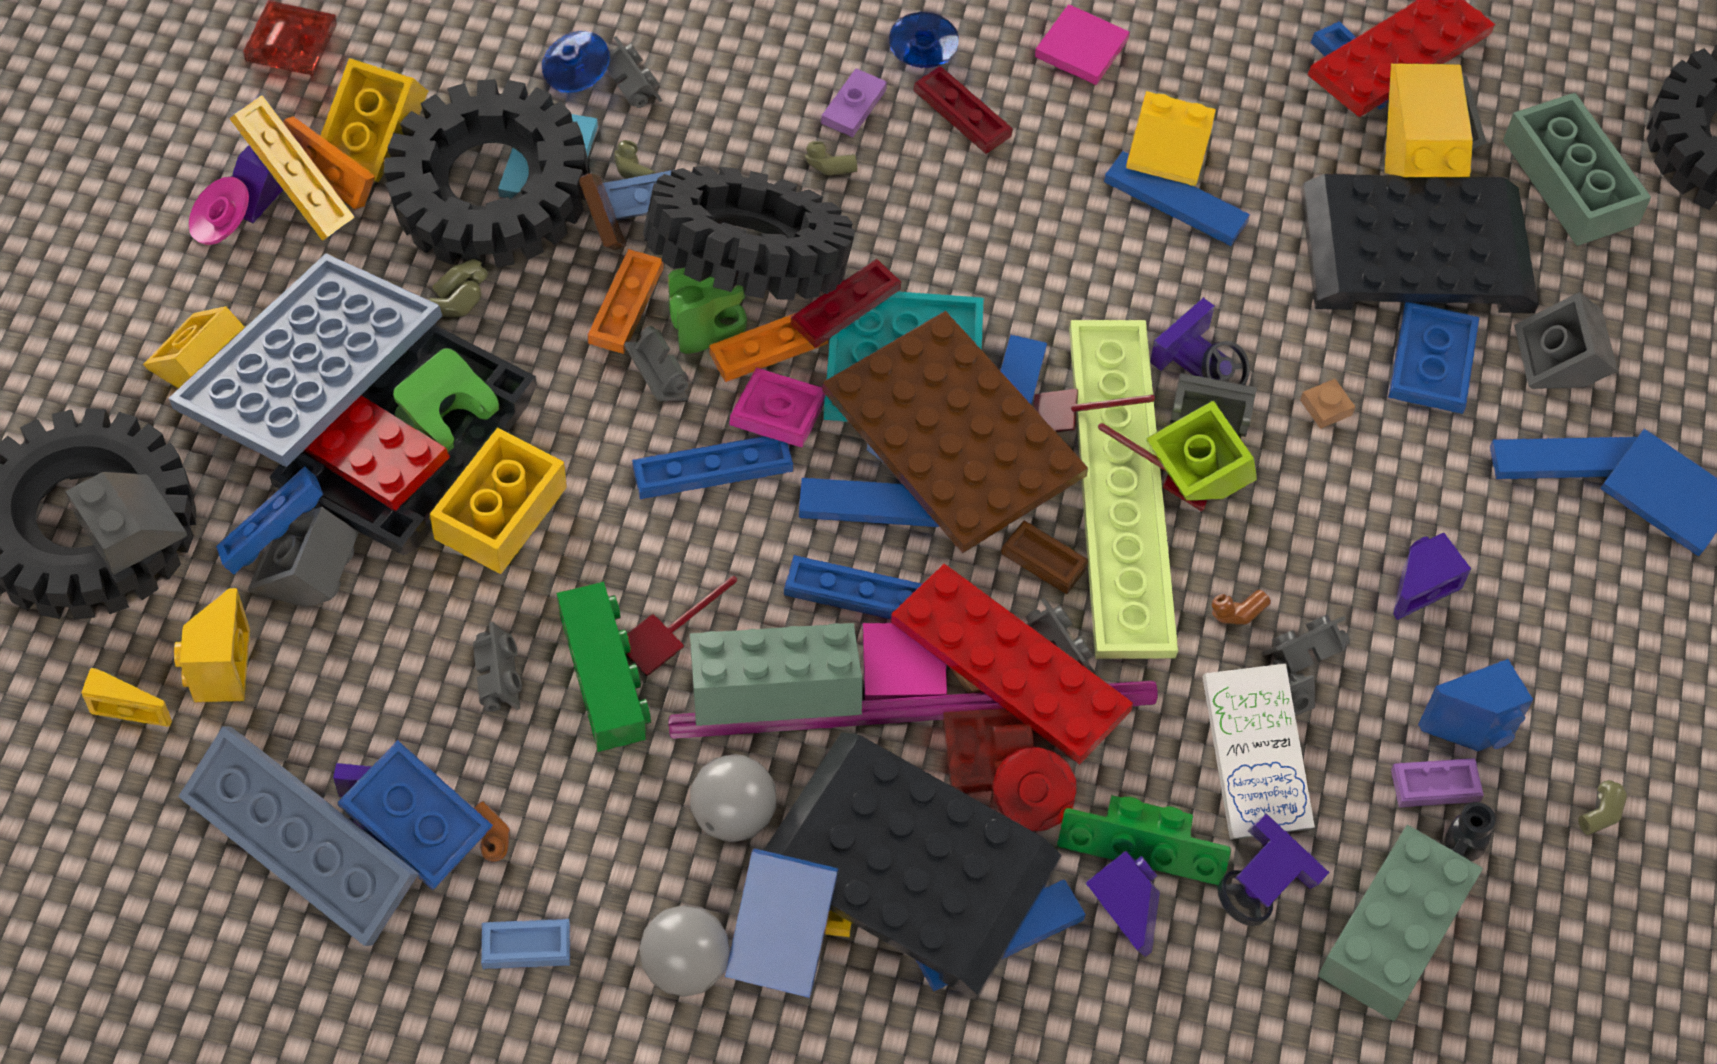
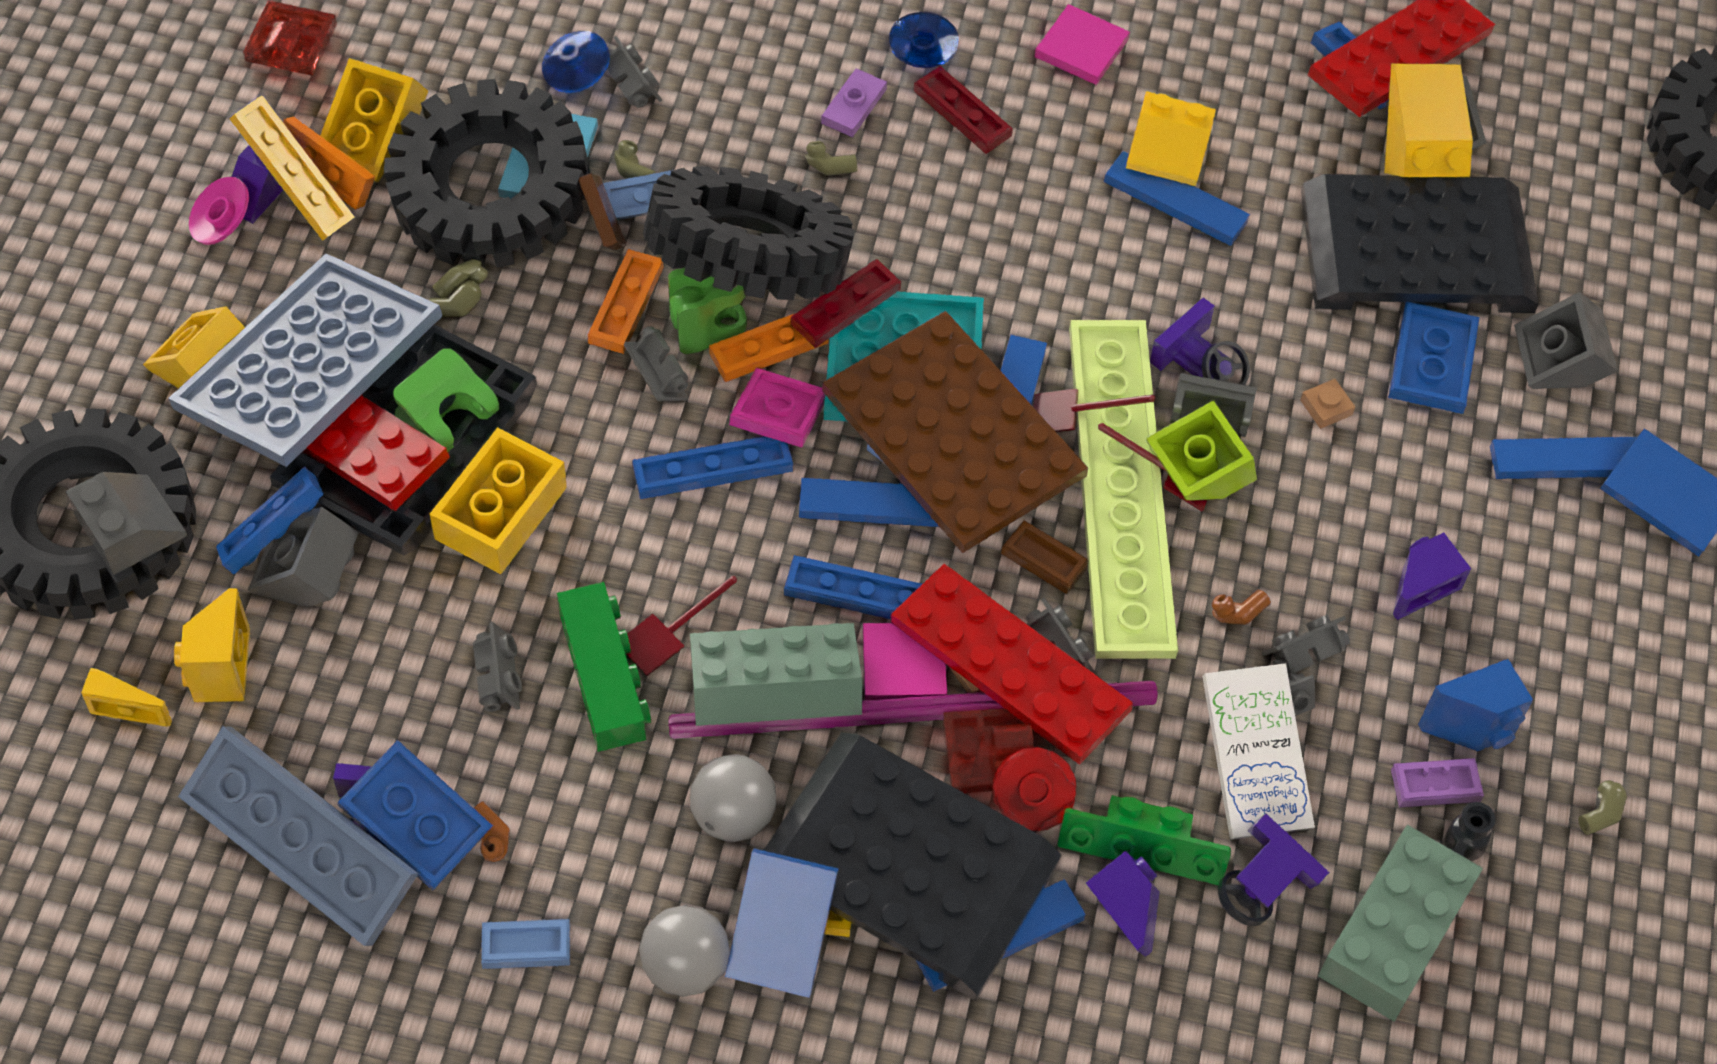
sand green brick [1503,93,1651,246] -> none

